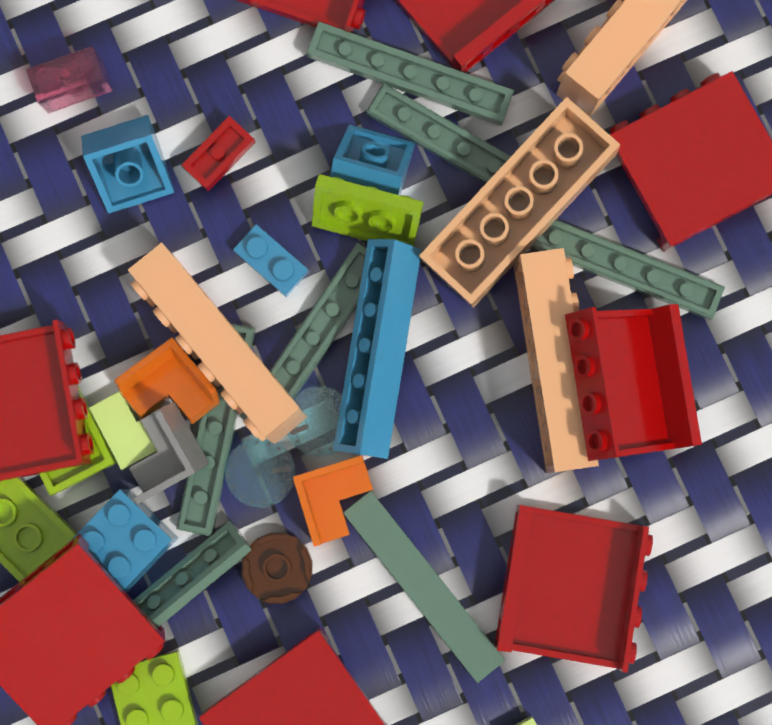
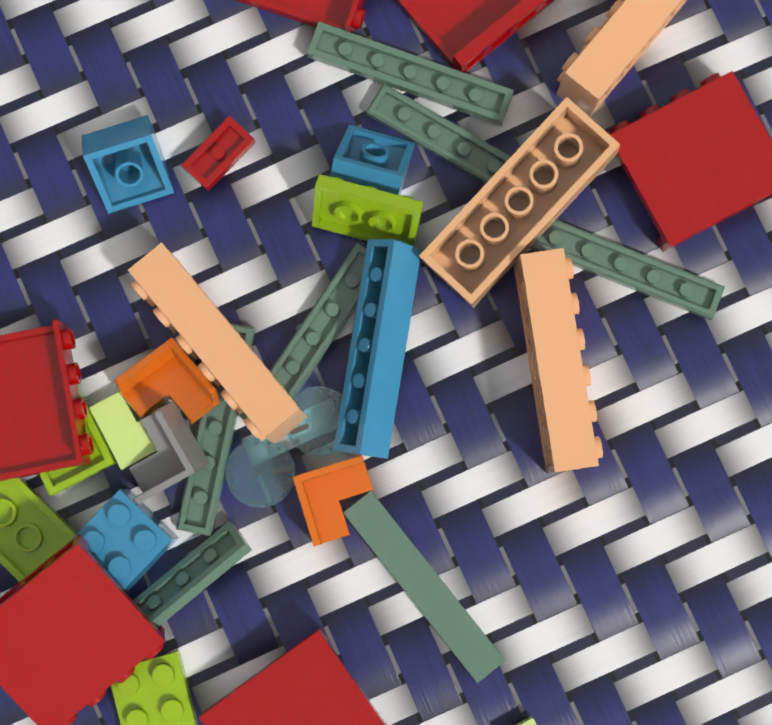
clear pink brick [26,46,113,114] -> none
dark azure plate [233,224,309,297] -> none
reddish brown tile [242,532,313,604] -> none
red panel [494,505,653,673] -> none
red panel [565,304,702,461] -> none

